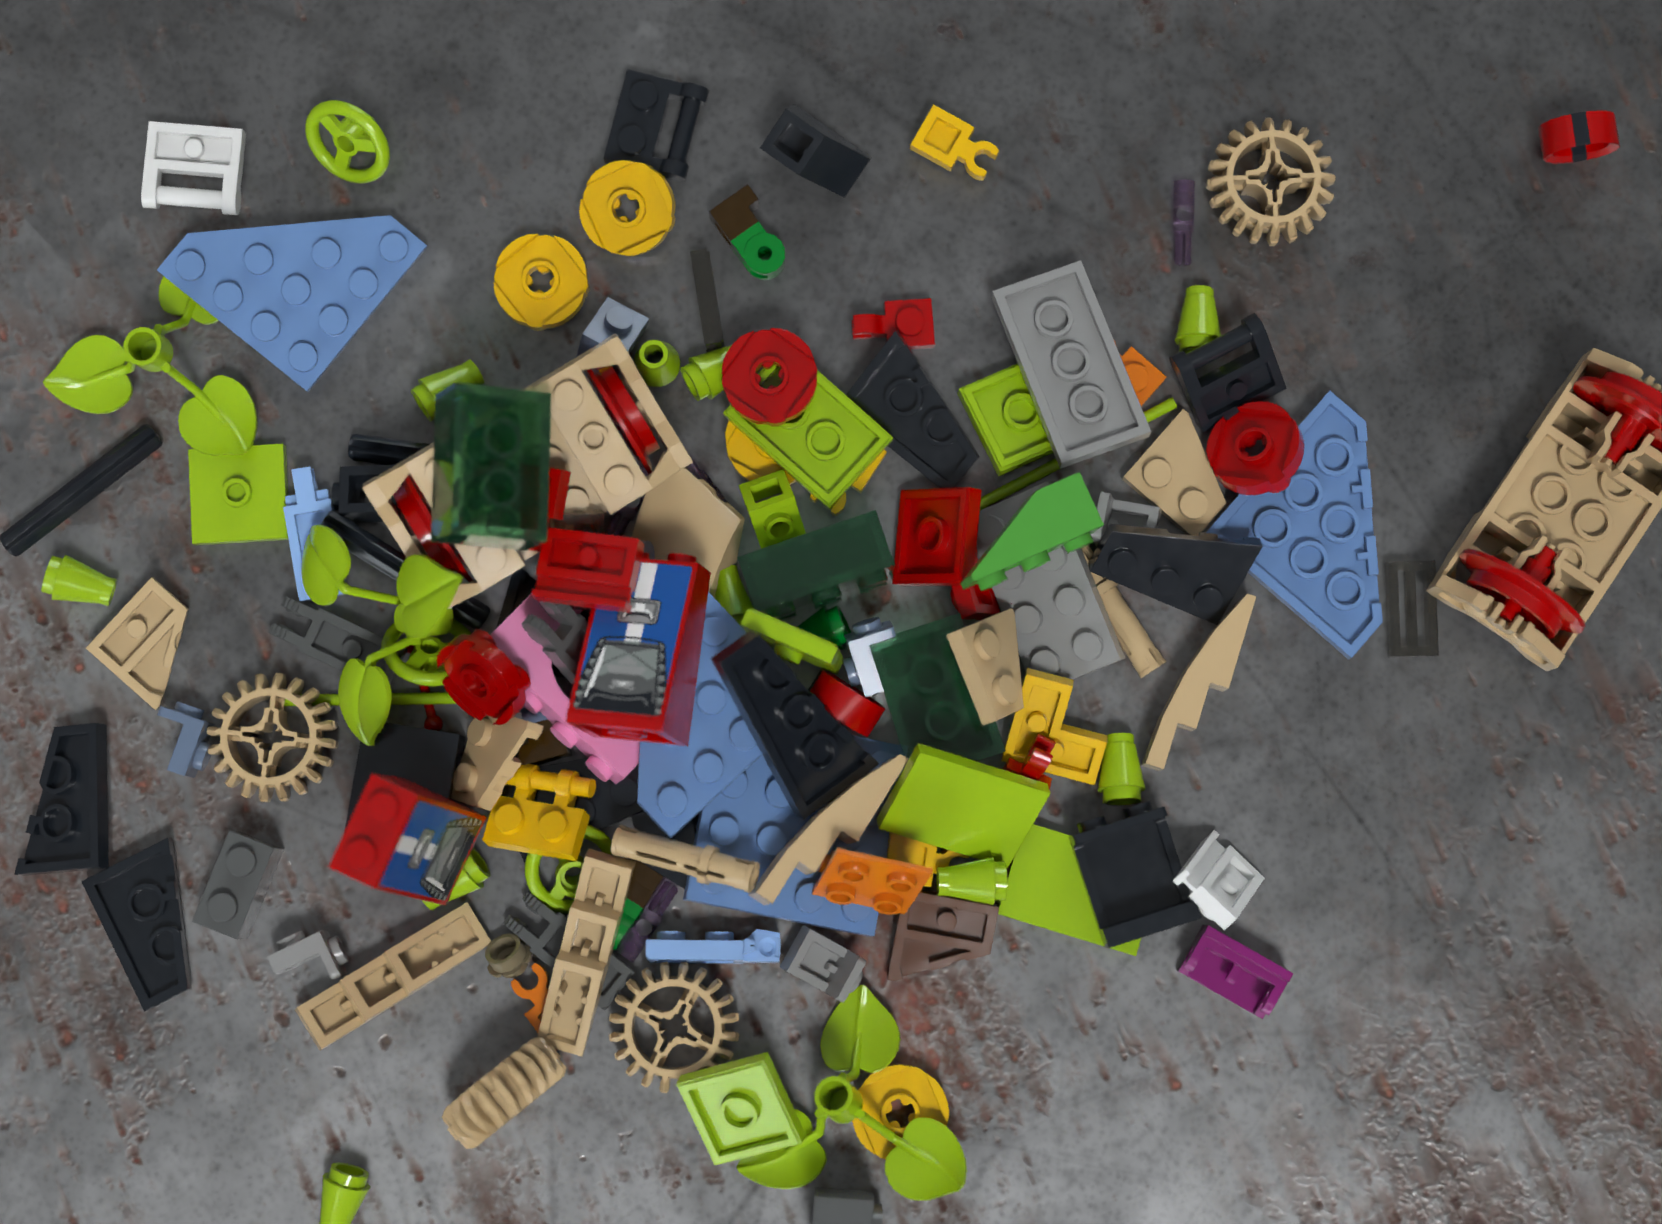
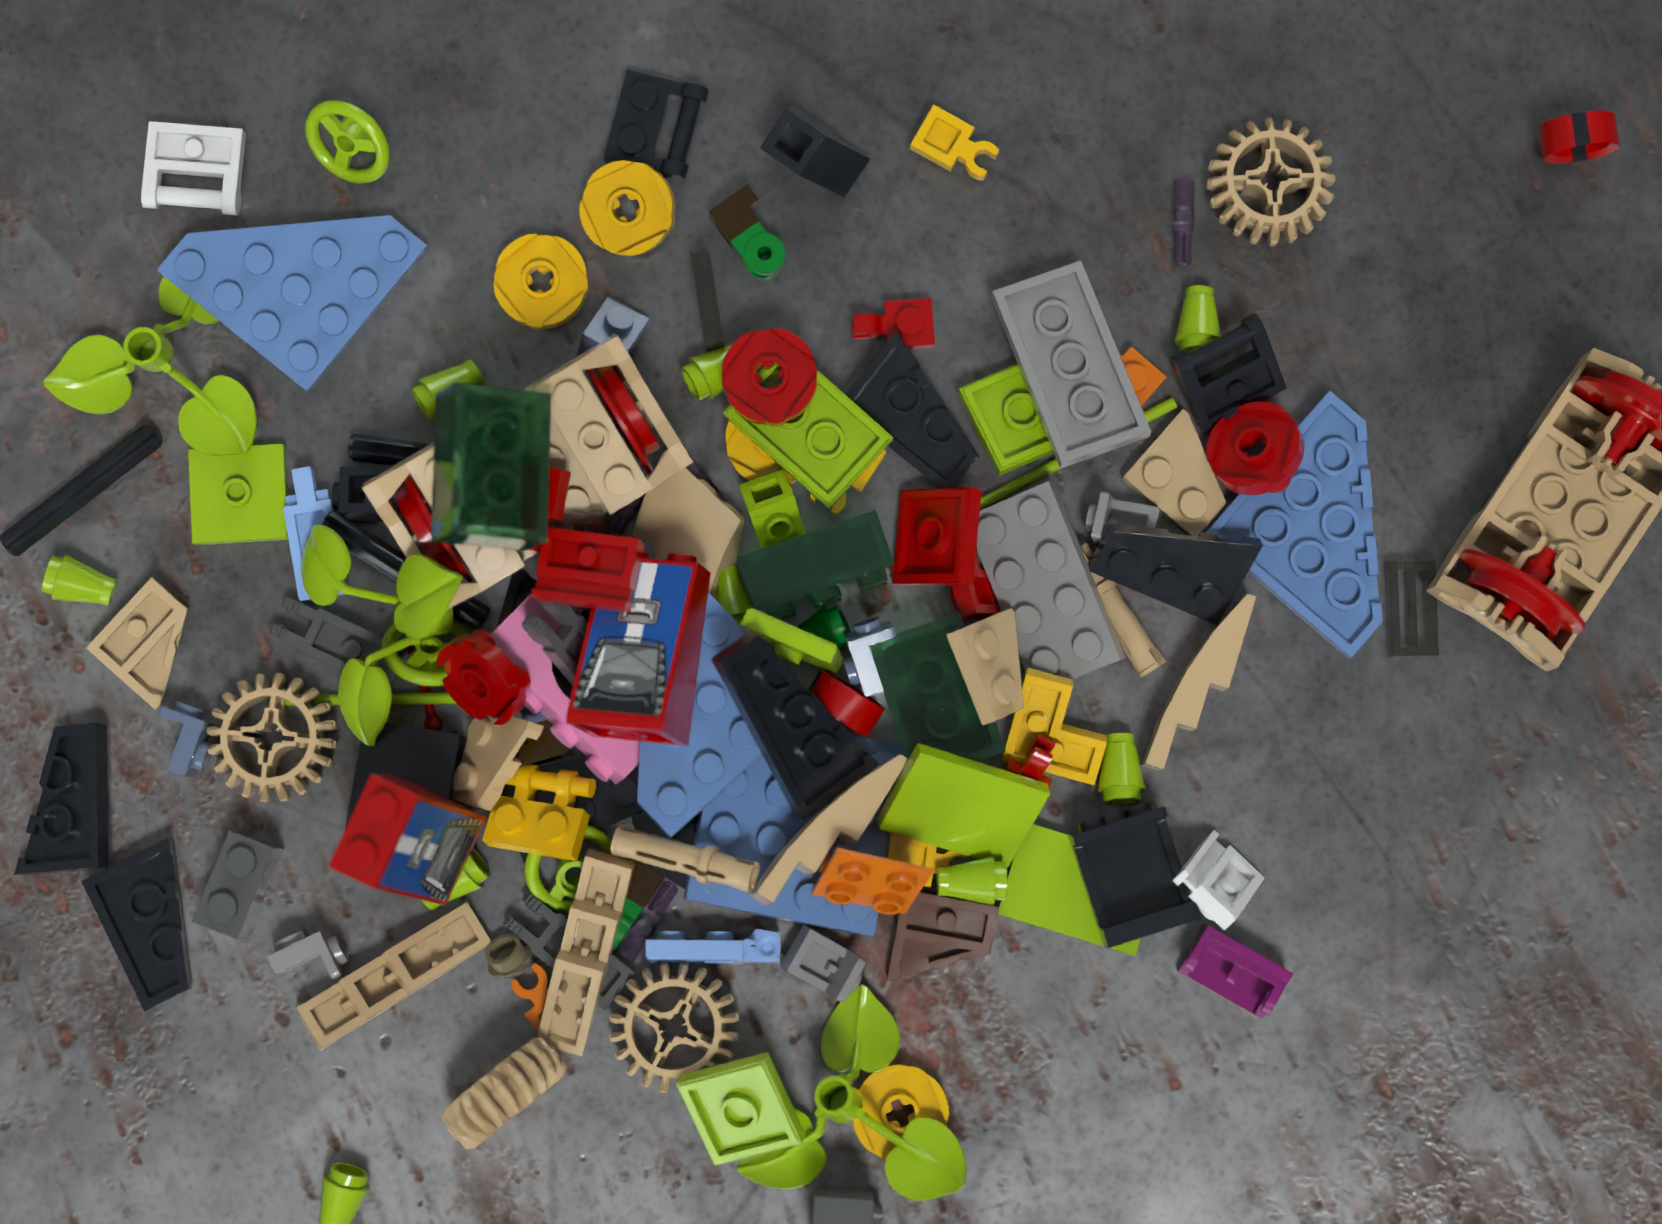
lime cone [633,340,681,387] -> none
bright green slope [961,472,1104,591] -> none

